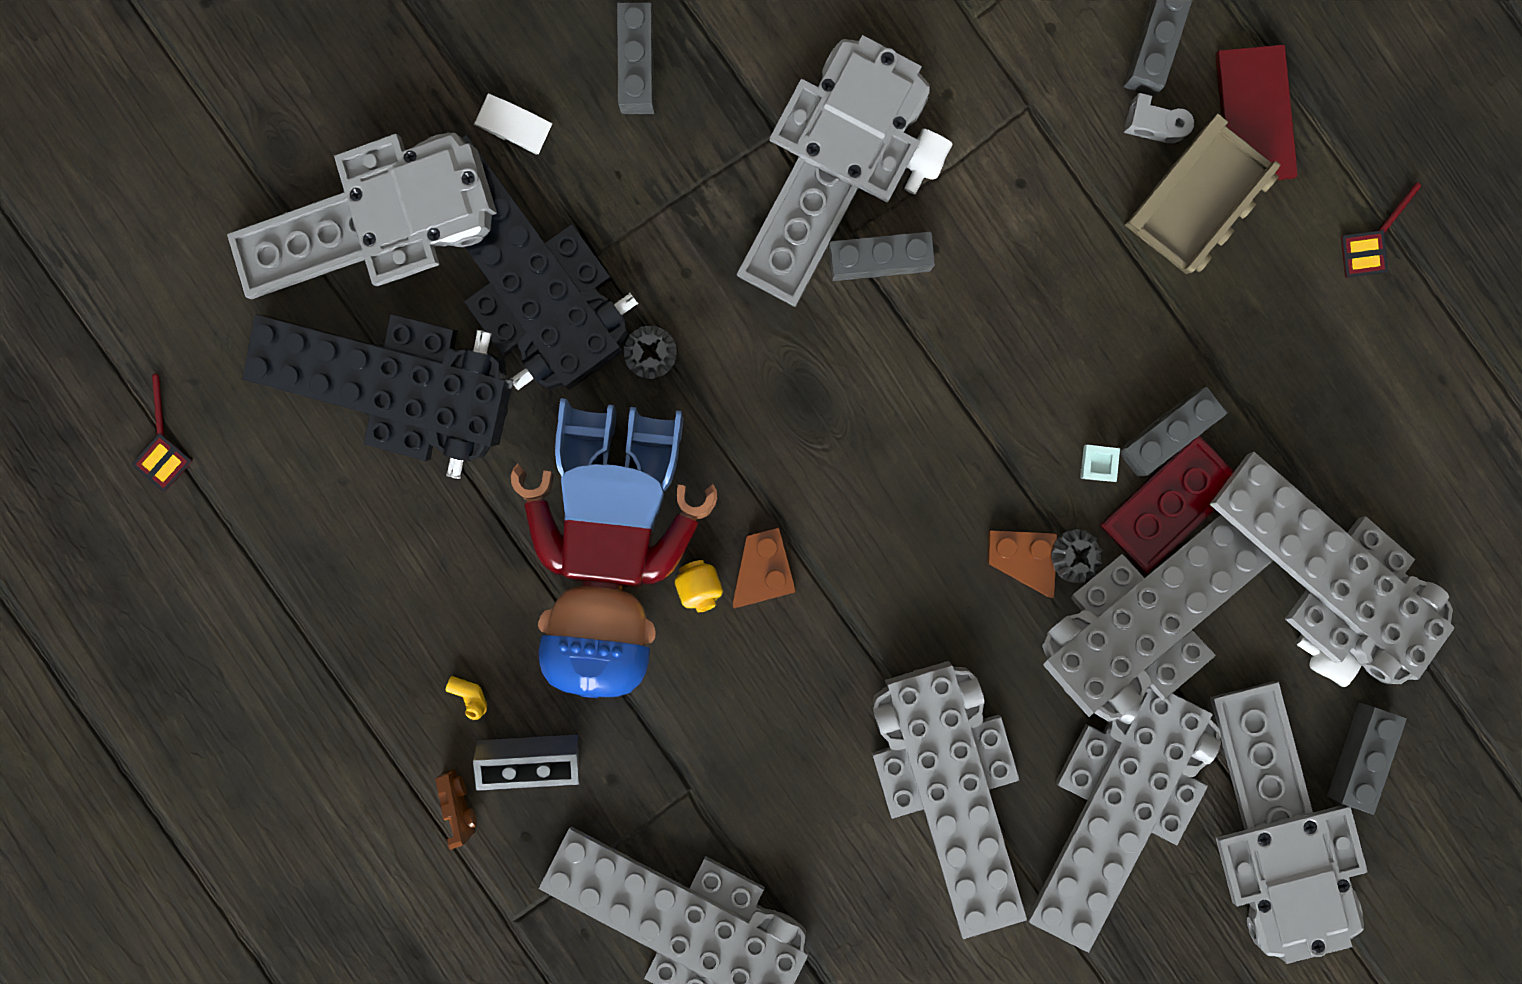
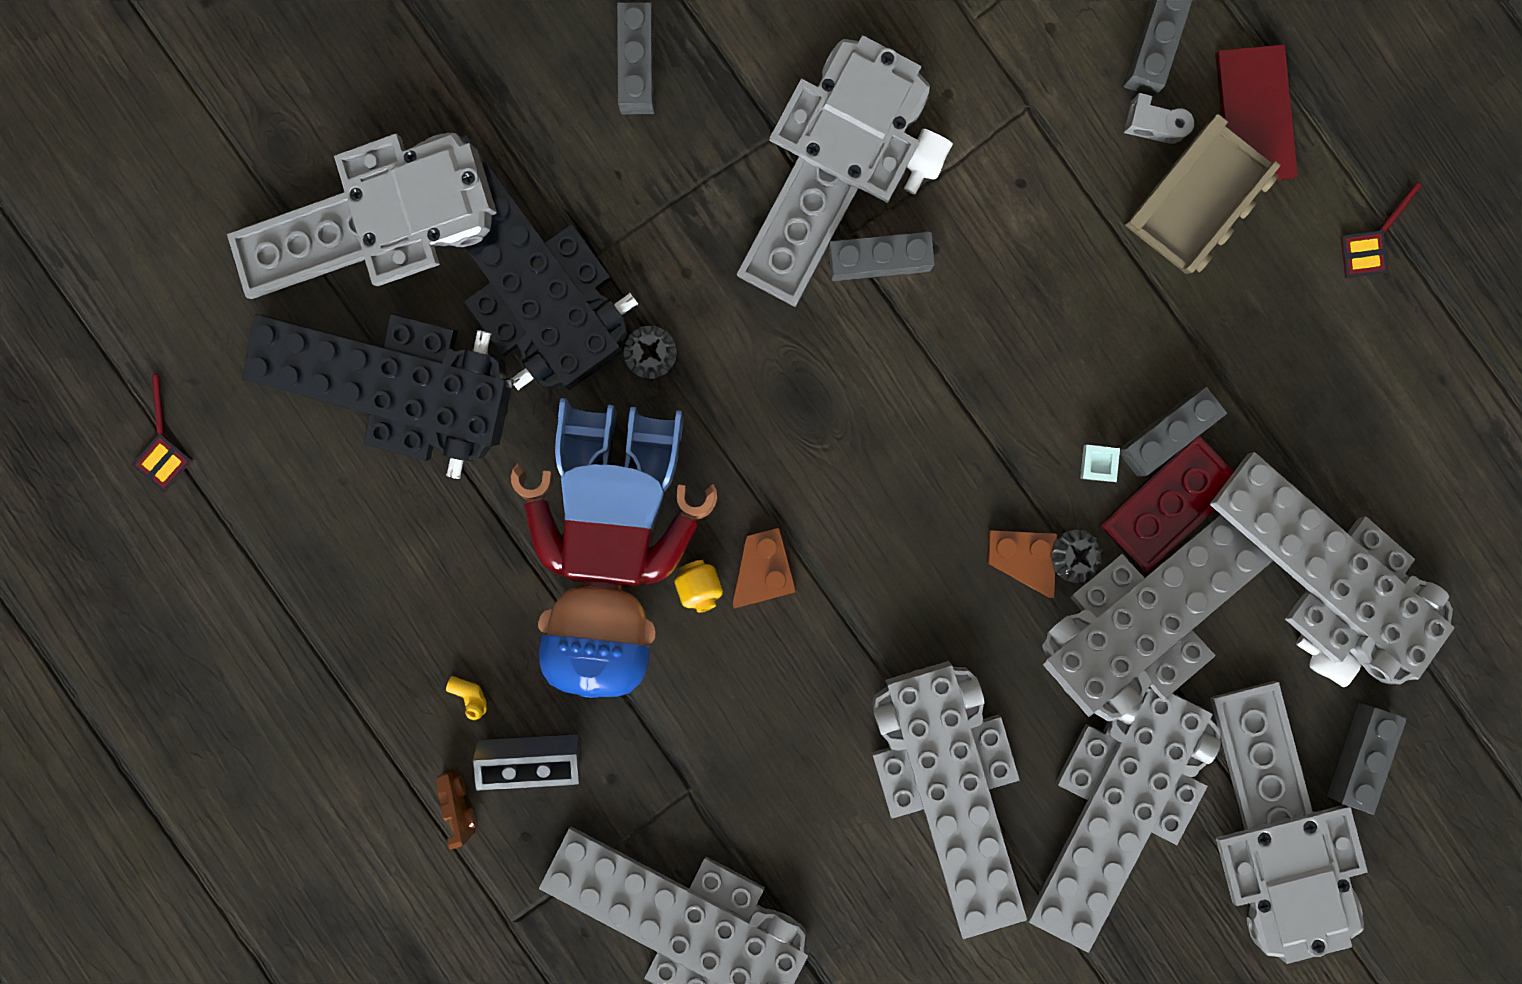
white slope [474,94,552,155] -> none

